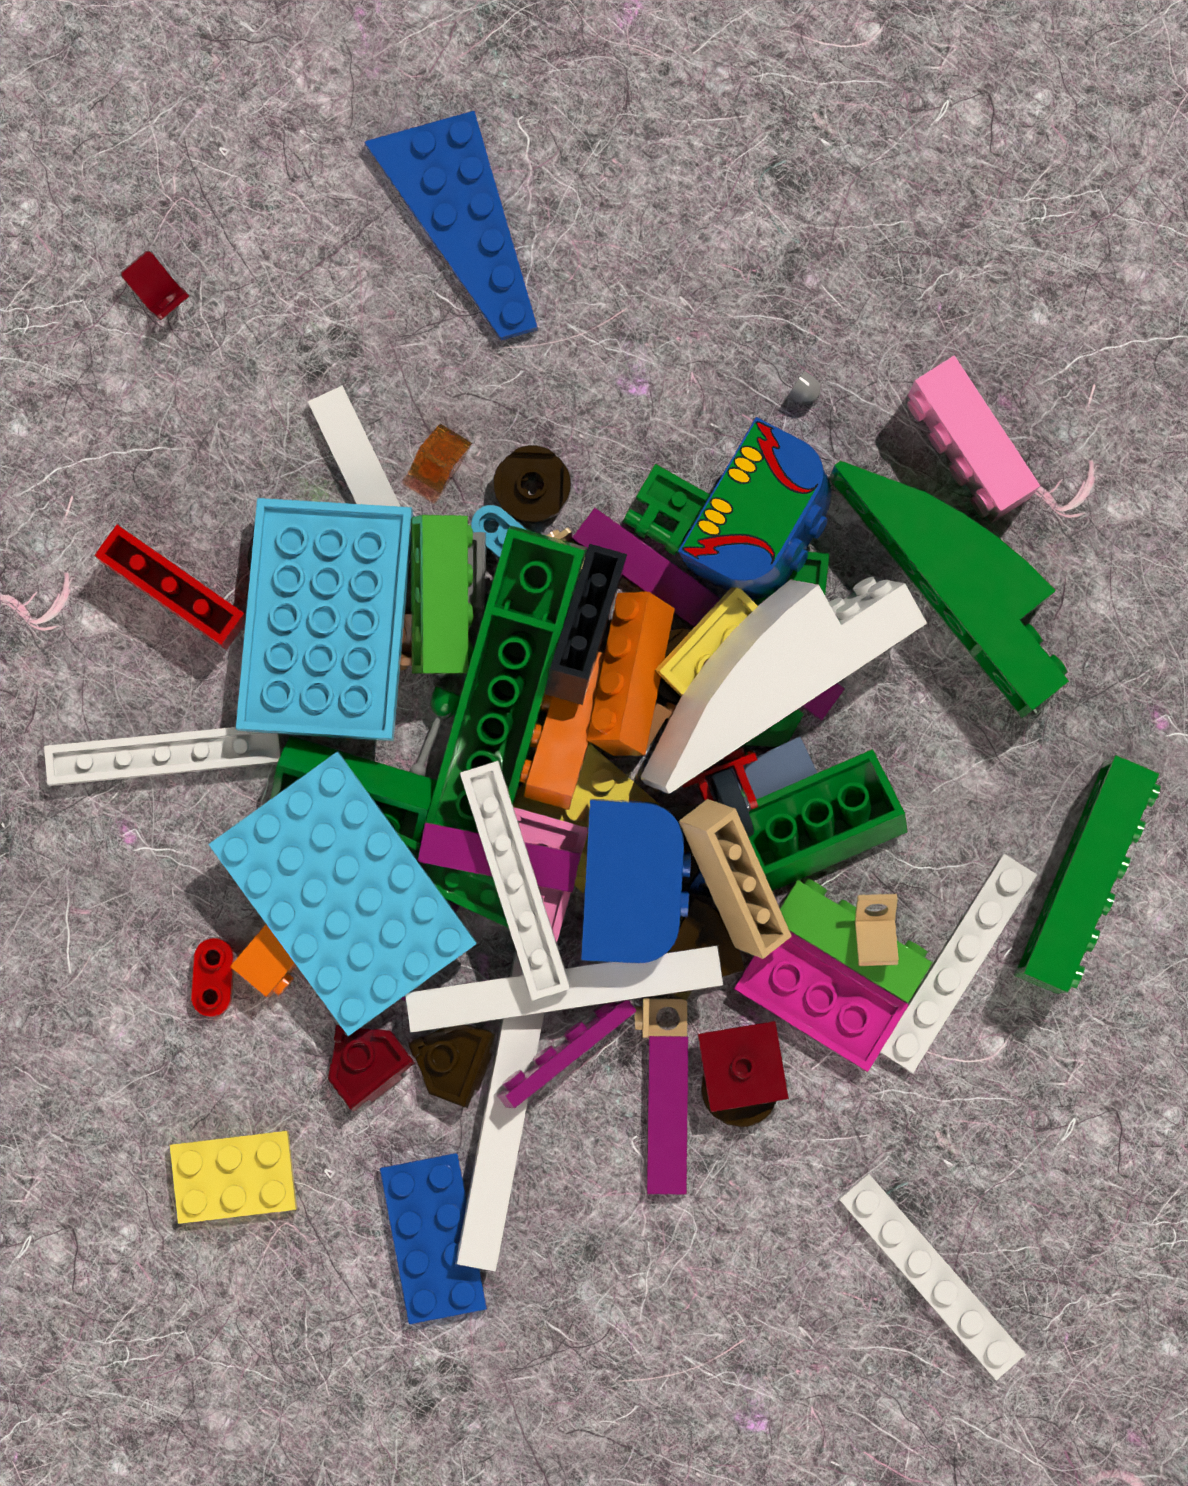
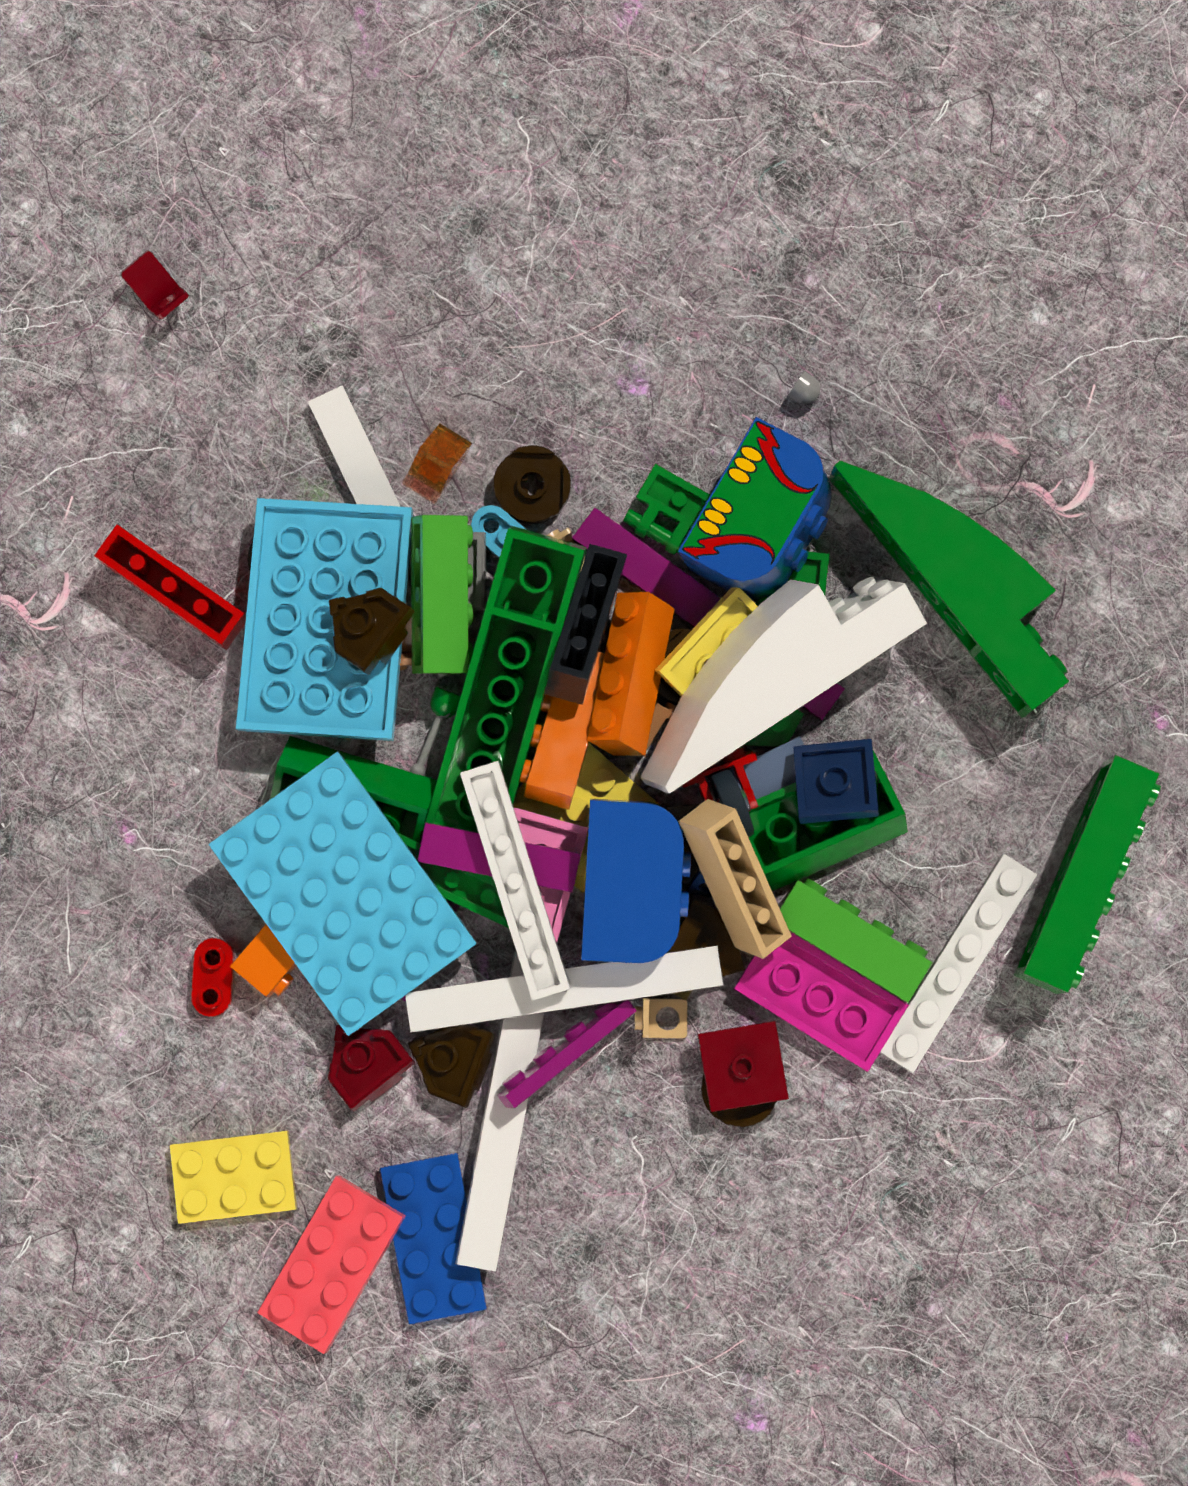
white plate [44,727,281,786] -> none
blue wing [364,111,538,341] -> none
magenta tile [647,1036,688,1195] -> none
white plate [839,1173,1026,1381] -> none
tan bracket [855,894,899,966] -> none
bright pink brick [907,355,1040,523] -> none
none -> coral plate [257,1175,406,1354]
none -> dark brown plate [329,588,415,675]
none -> dark blue plate [793,739,879,824]

